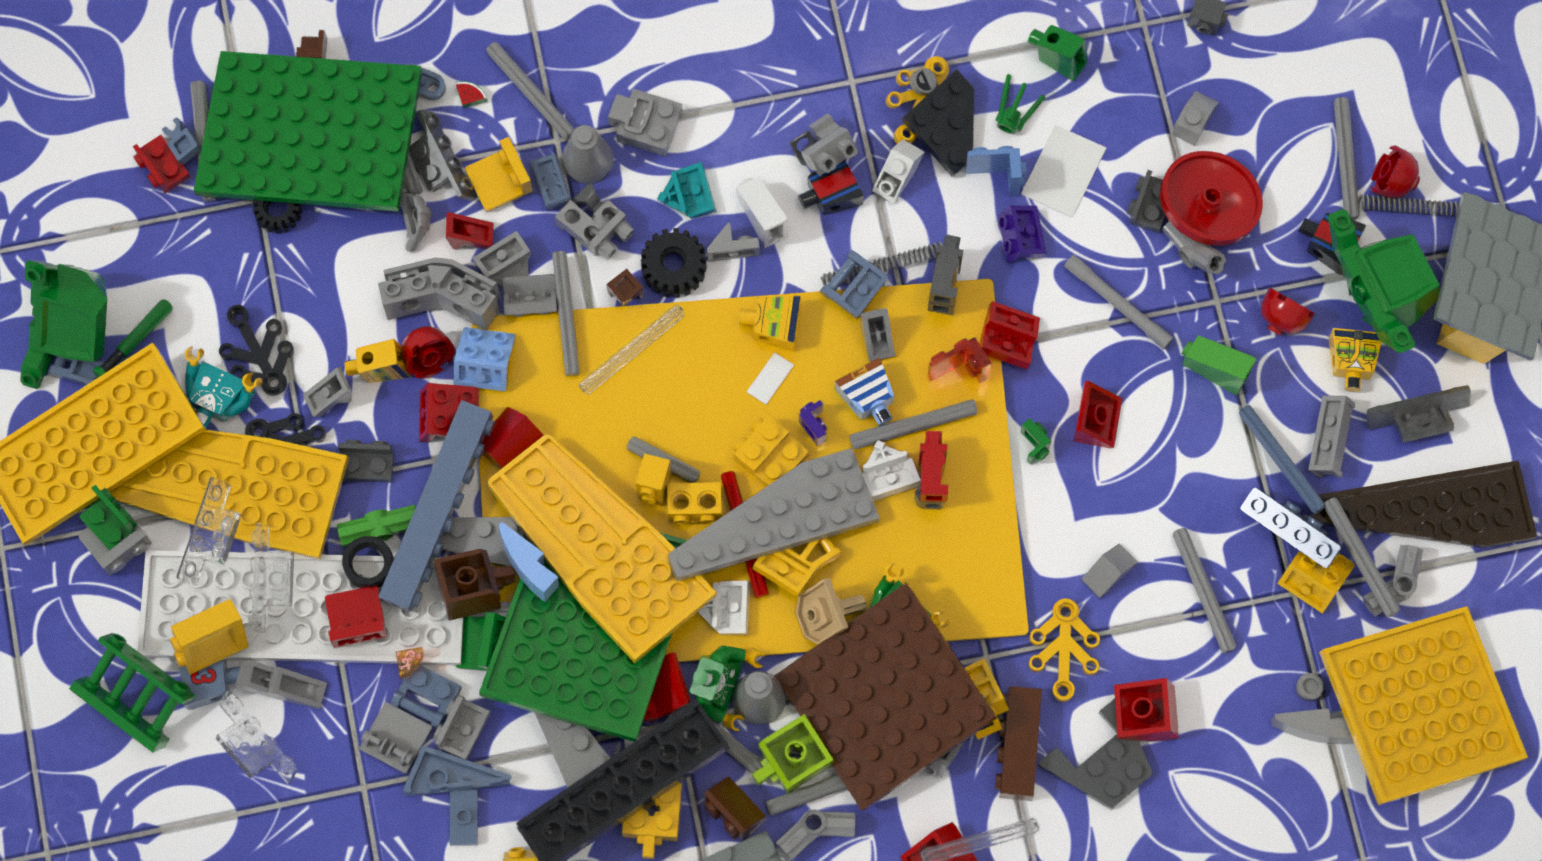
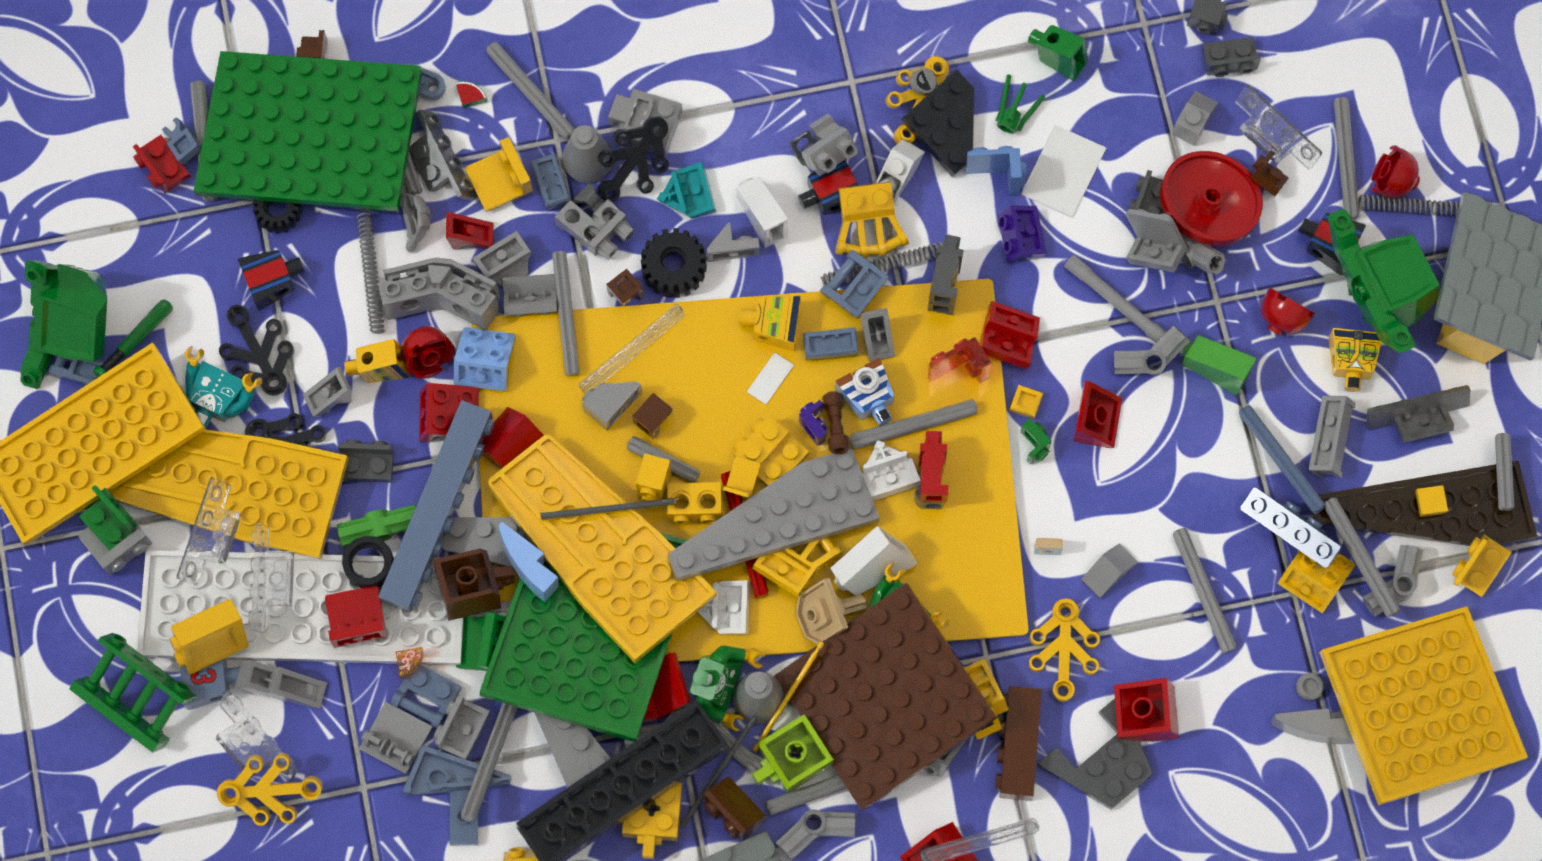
none -> yellow plant [217,753,323,826]
none -> torso [238,250,305,311]
none -> light grey piece [356,212,385,334]
none -> light grey axle [461,703,518,822]
none -> dark grey axle [540,498,675,520]
none -> light grey slope [582,382,642,430]
none -> black plant [597,116,669,202]
none -> reddish brown panel [632,393,673,440]
none -> dark grey piece [680,716,757,828]
none -> yellow bracket [723,456,761,498]
none -> yellow piece [752,641,824,752]
none -> sand blue plate [803,327,859,361]
none -> reddish brown piece [822,391,850,454]
none -> white slope [831,526,917,596]
none -> yellow plate [835,181,909,259]
none -> white plate [853,367,880,394]
none -> yellow tile [1009,385,1043,419]
none -> tan tile [1034,538,1063,555]
none -> light grey piece [1114,325,1190,375]
none -> light grey bracket [1126,209,1187,273]
none -> dark grey bracket [1202,37,1261,77]
none -> clear bracket [1235,84,1323,170]
none -> reddish brown bracket [1250,150,1289,196]
none -> yellow tile [1415,485,1448,517]
none -> yellow bracket [1452,534,1512,597]
none -> light grey axle [1495,433,1514,511]

